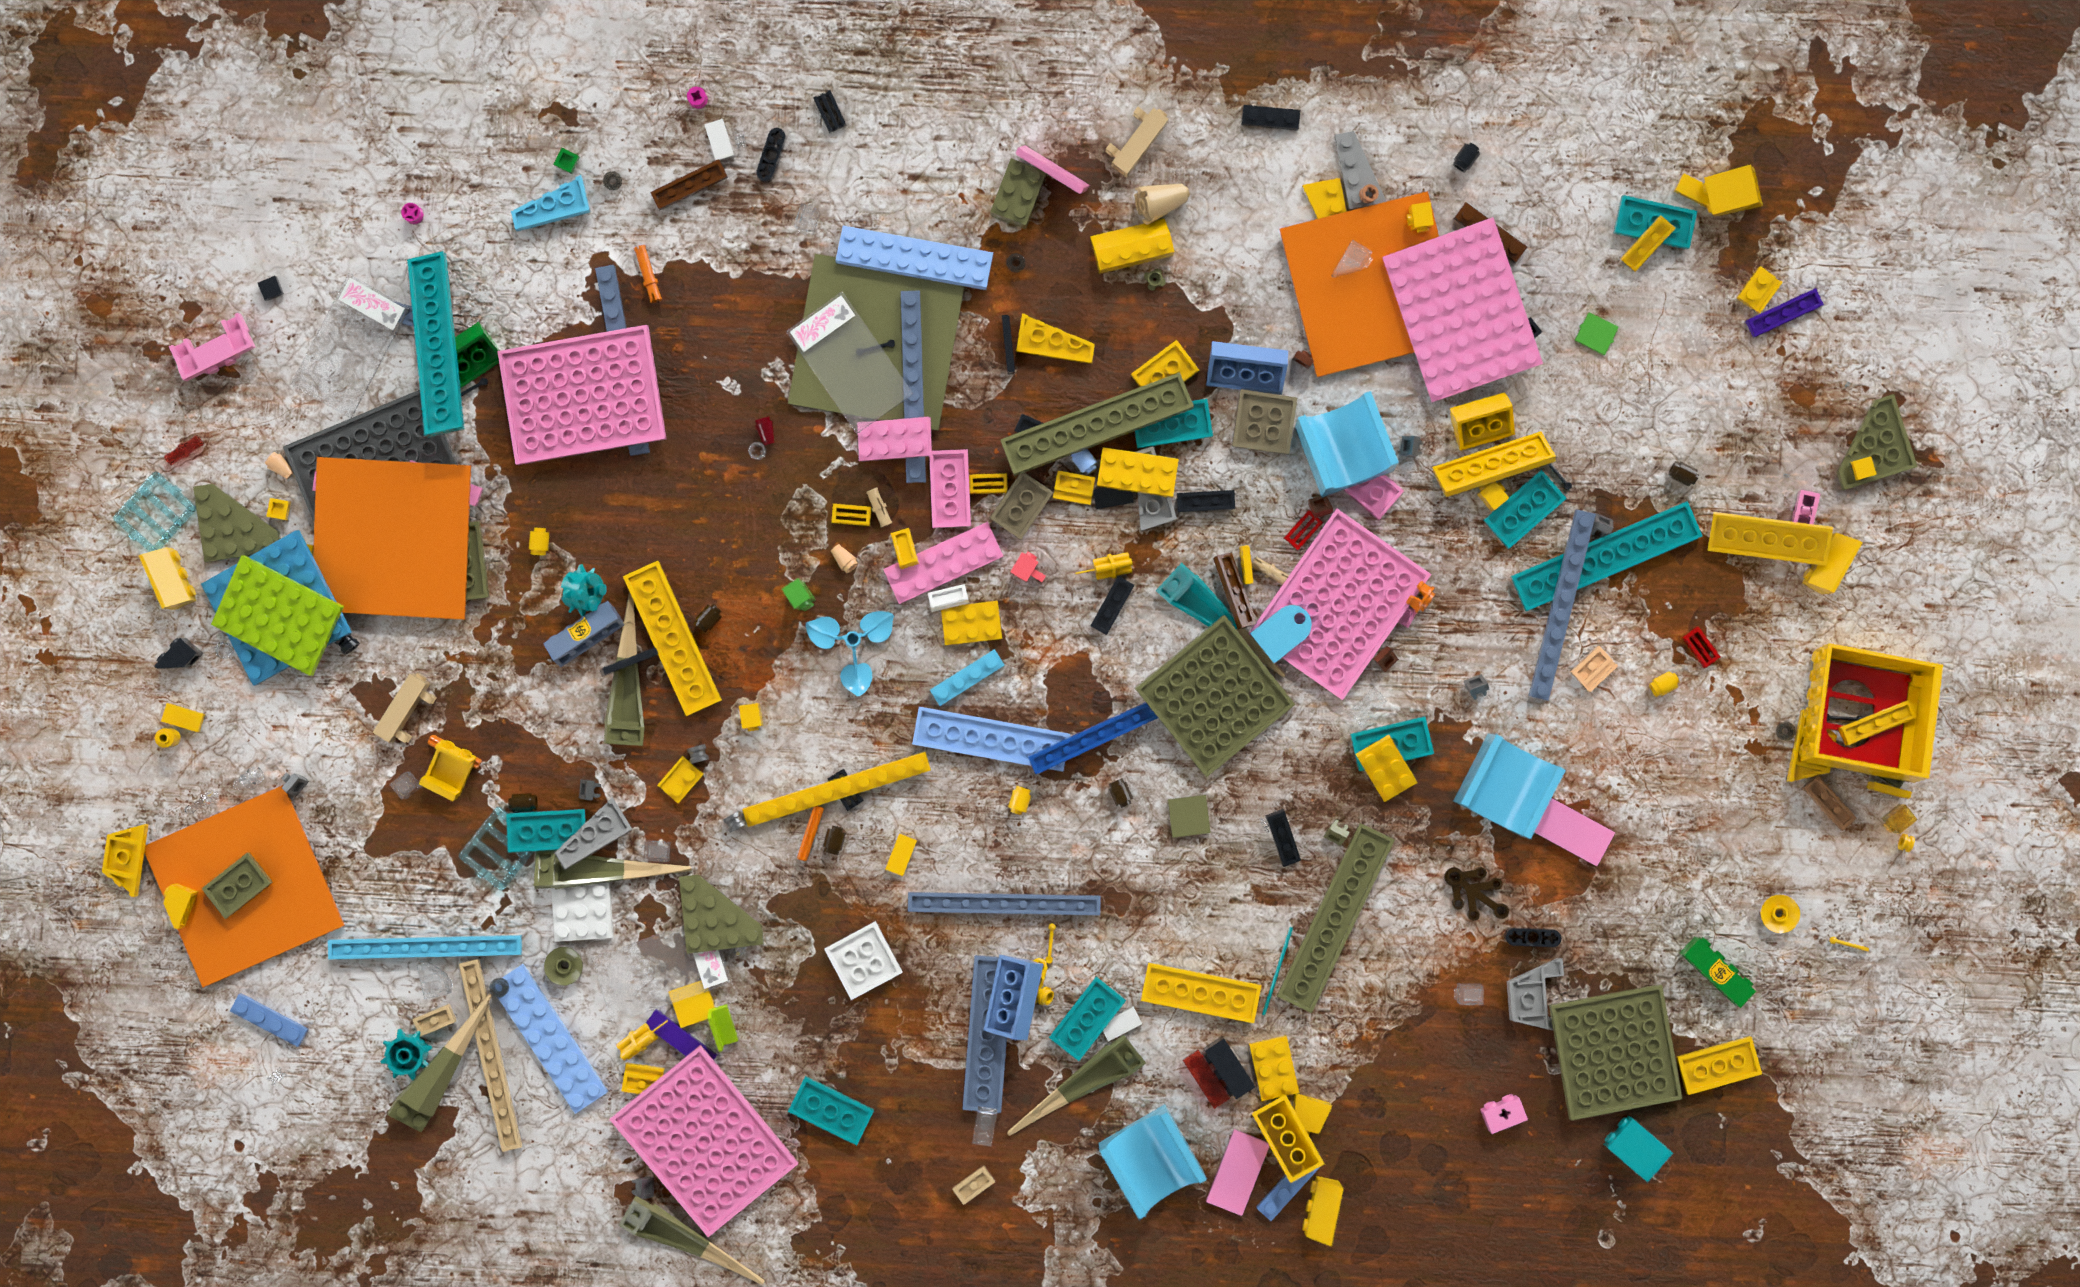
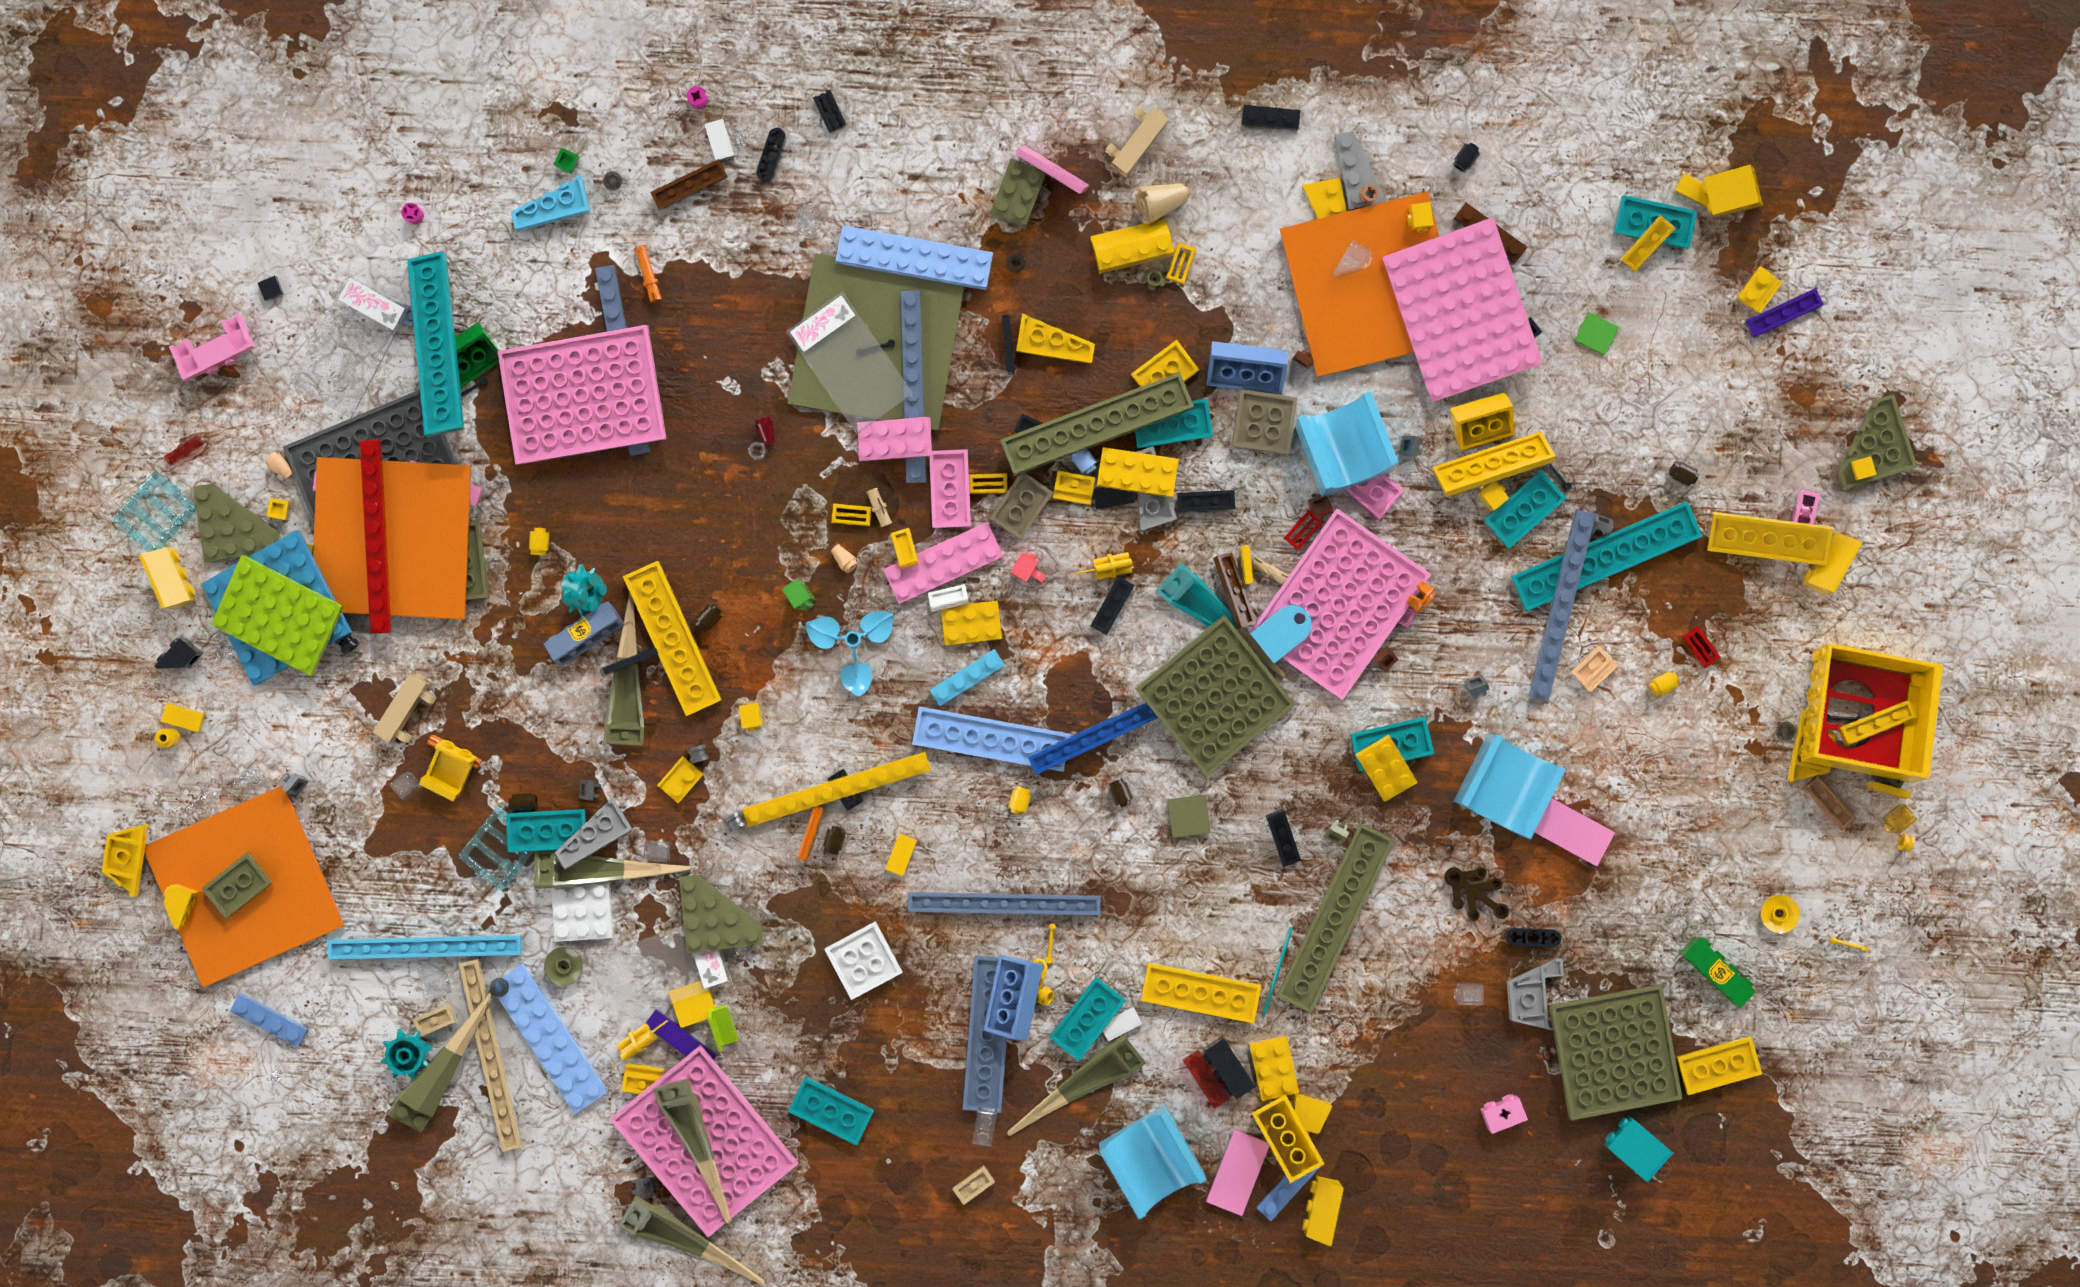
none -> red plate [360,440,392,634]
none -> olive plate [653,1079,731,1224]
none -> yellow tile [1166,242,1196,286]

